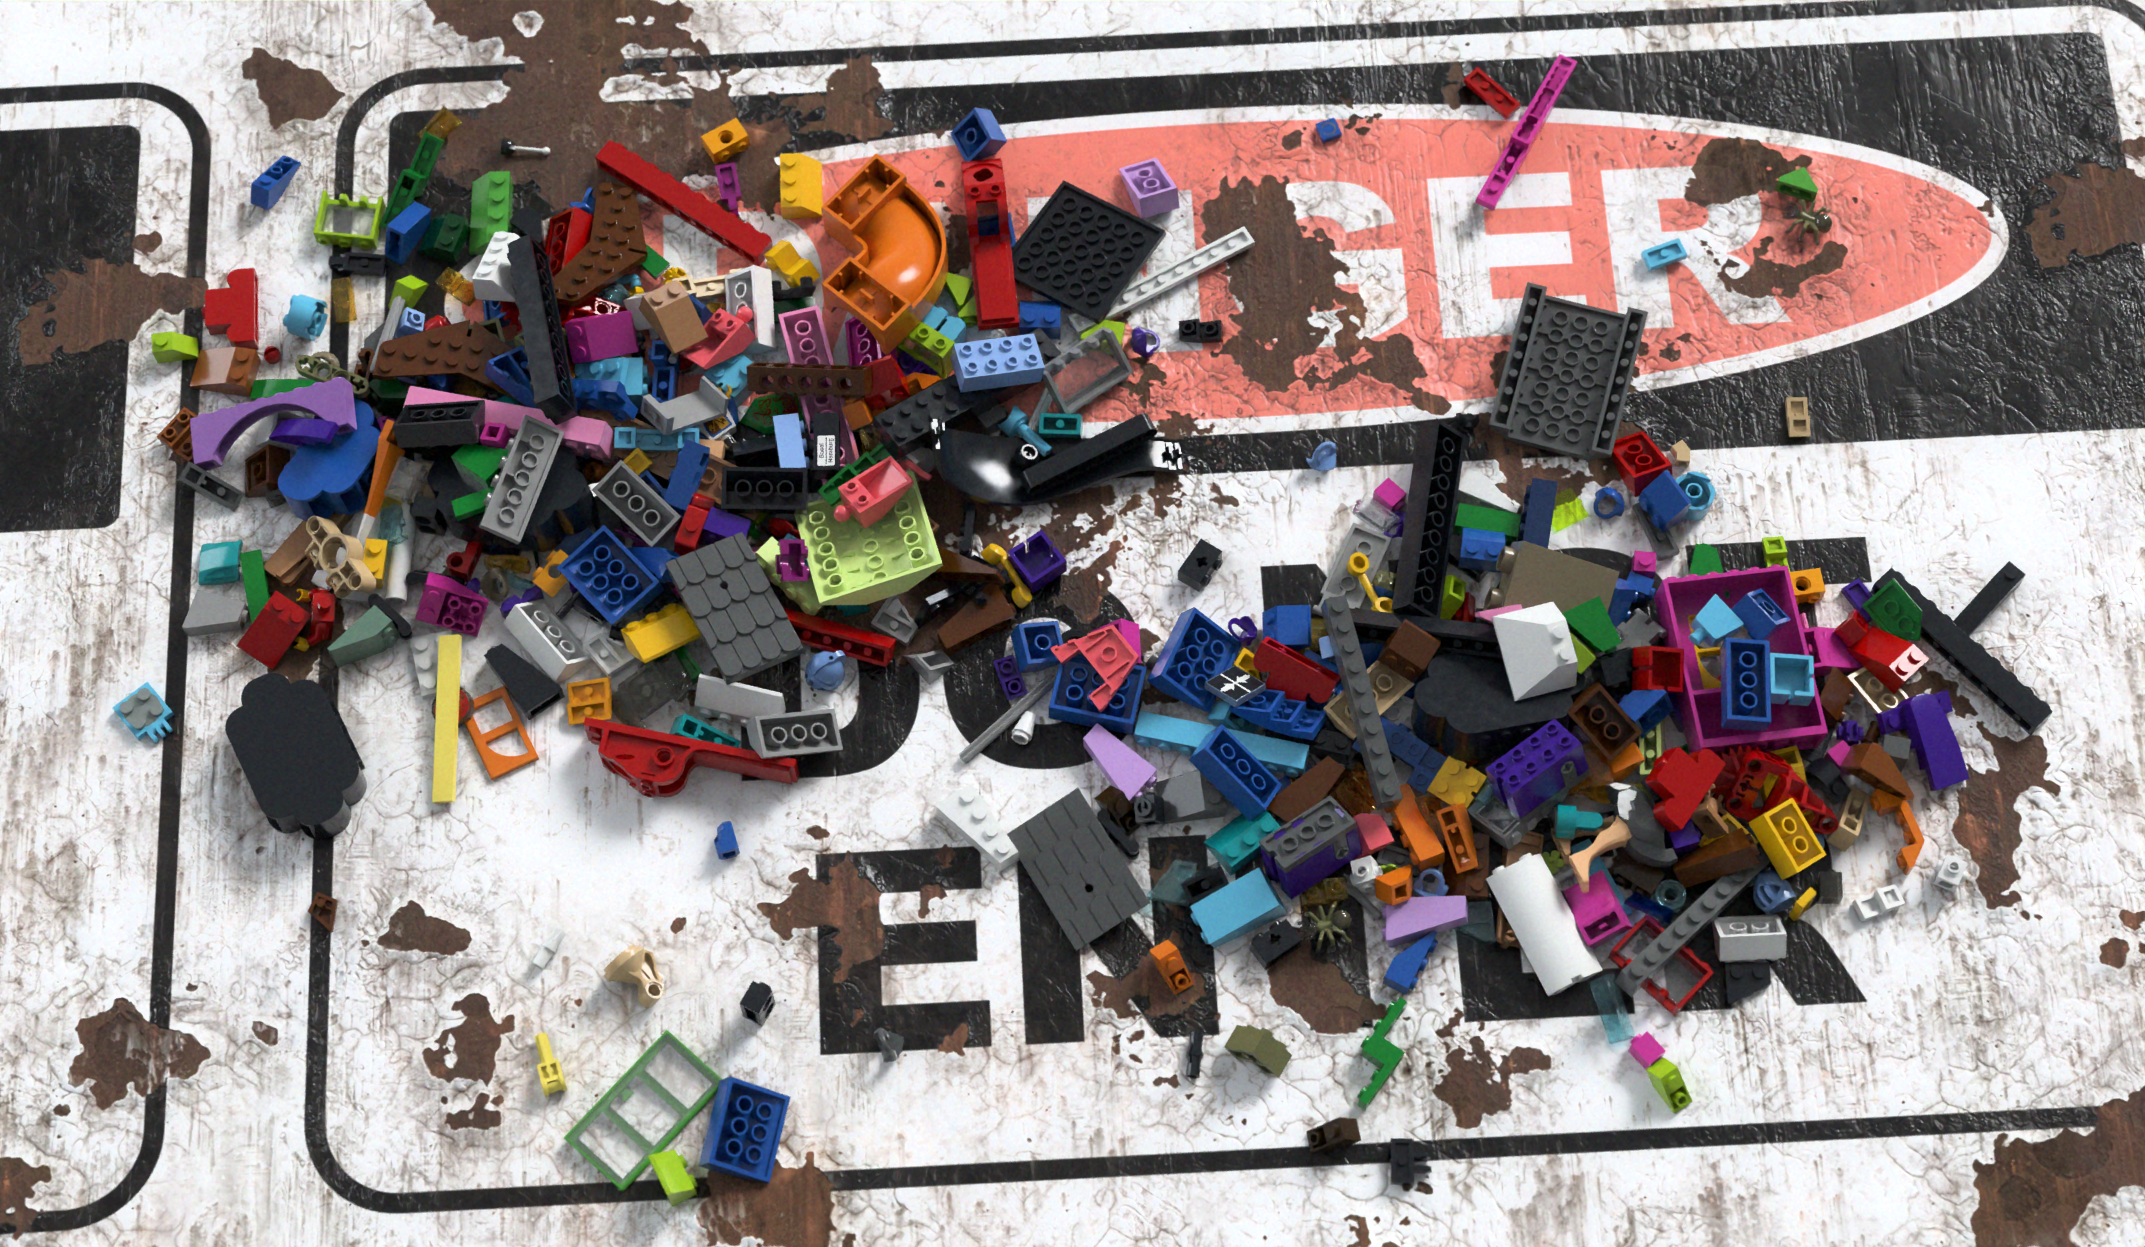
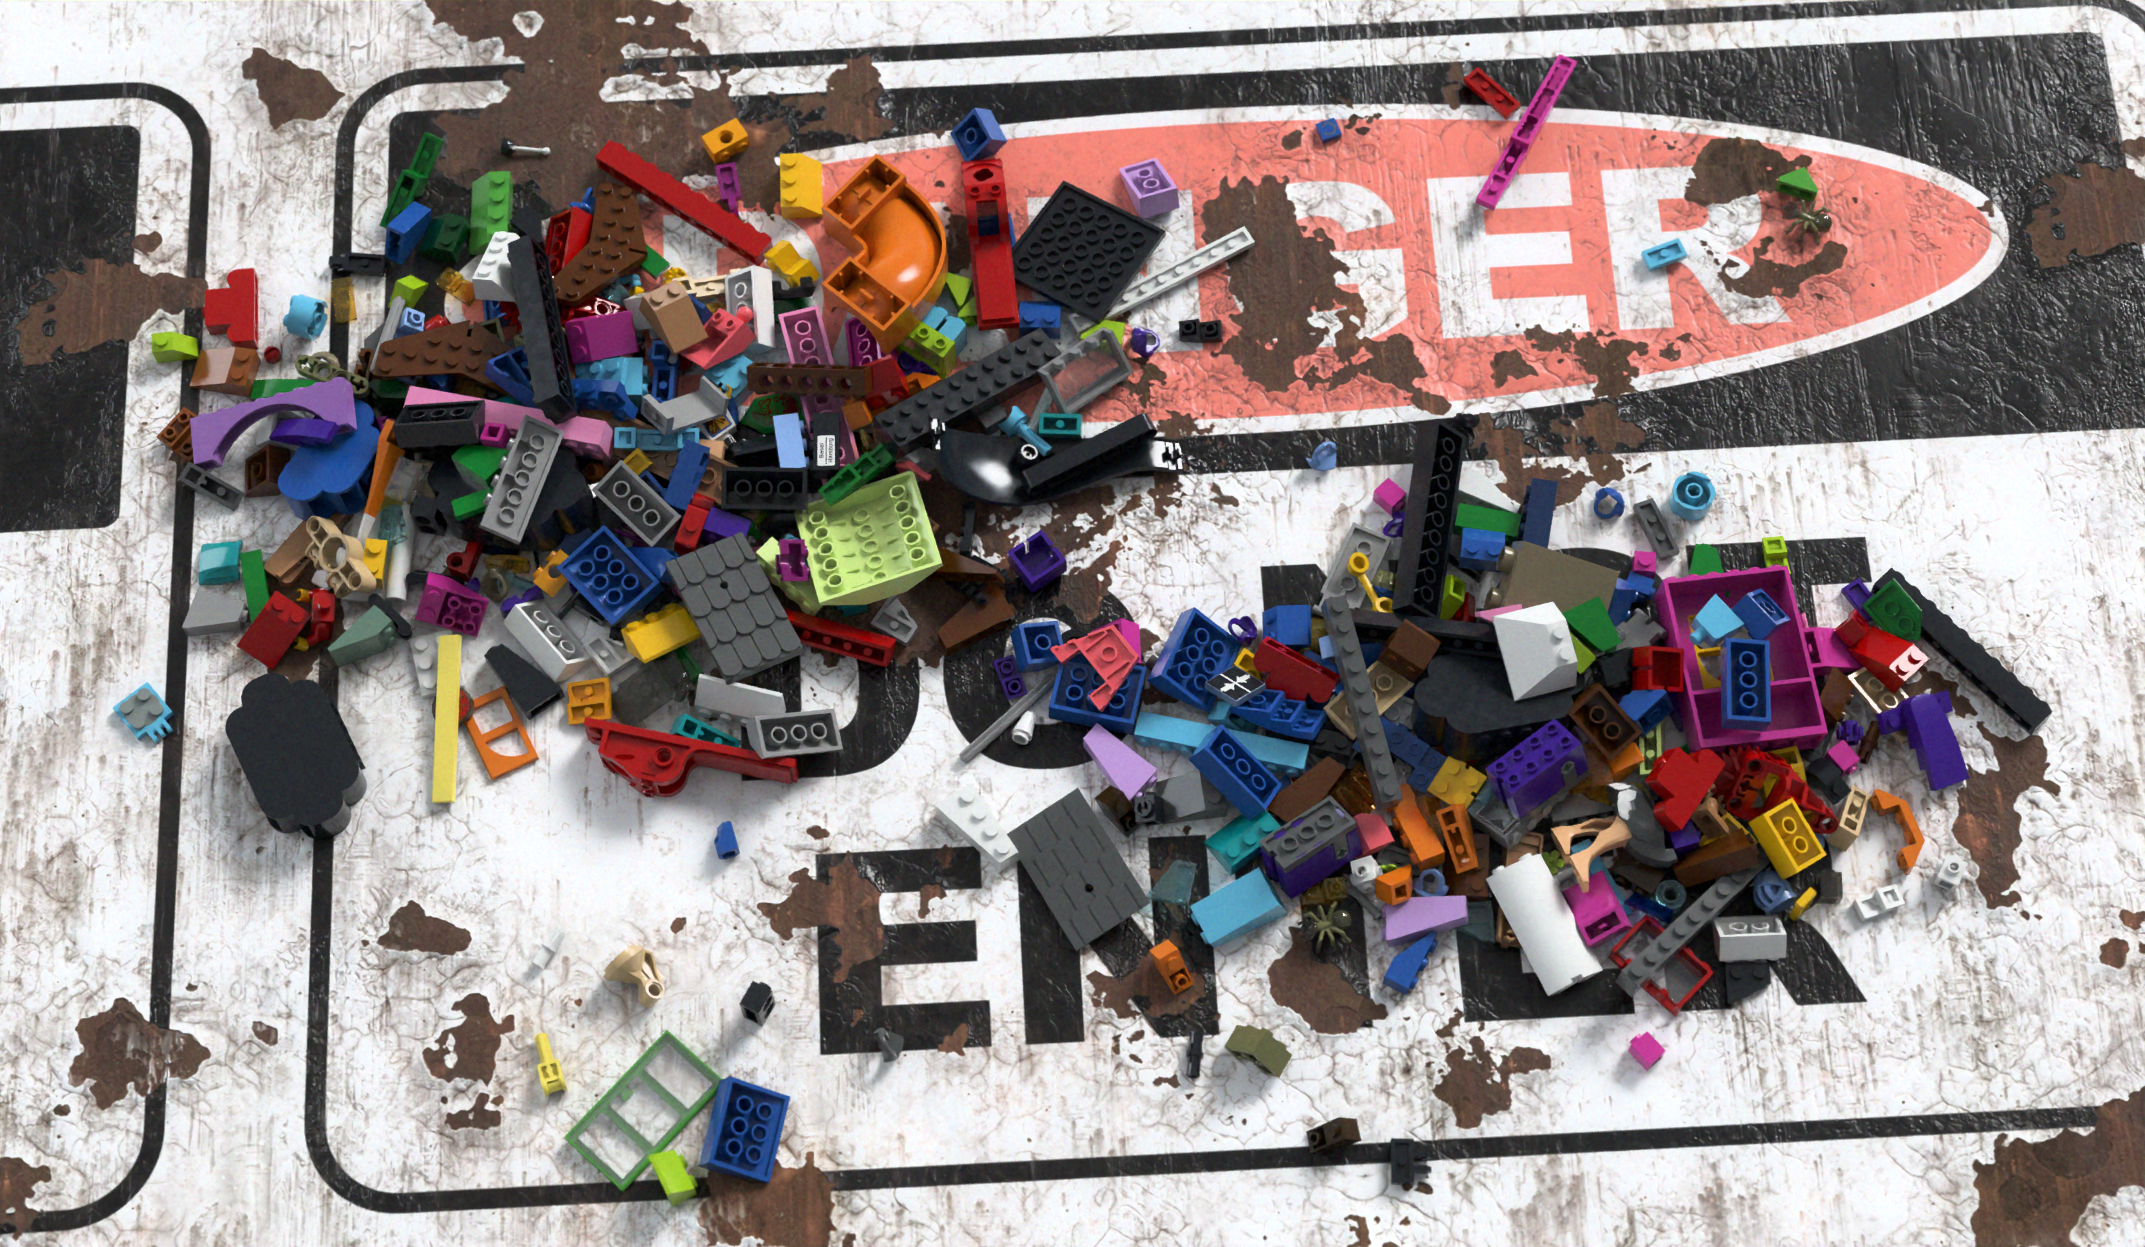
blue slope [250,155,301,210] -> none
clear smoke tile [264,488,287,508] -> none
reddish brown piece [308,892,338,933] -> none
window [313,191,386,250] -> none
clear yellow slope [417,106,462,139] -> none
red plate [768,518,801,539] -> none
medium blue helmet [805,650,847,691] -> none
coral slope [834,456,914,529] -> none
light grey slope [902,649,955,685] -> none
black wing [914,585,961,629] -> none
light blue brick [950,333,1045,392] -> none
yellow piece [980,543,1032,608] -> none
black plate [1097,809,1139,860] -> none
black brick [1178,539,1223,592] -> none
black slope [1180,862,1229,904] -> none
black brick [1250,919,1302,970] -> none
clear slope [1353,497,1400,534] -> none
green bracket [1357,997,1407,1111] -> none
dark grey slope [1488,282,1648,461] -> none
clear neon green piece [1552,487,1588,532] -> none
teal piece [1553,805,1603,839] -> none
clear light blue slope [1589,974,1635,1044] -> none
red slope [1611,431,1673,497] -> none
blue slope [1638,470,1692,533] -> none
lime slope [1646,1057,1693,1113] -> none
tan piece [1670,440,1690,467] -> none
medium azure piece [1770,653,1814,706] -> none
tan slope [1785,397,1811,437] -> none
light orange brick [1789,568,1826,605] -> none
dark orange slope [1841,742,1914,800] -> none
dark grey brick [1877,734,1911,773] -> none
black slope [1953,561,2026,636] -> none

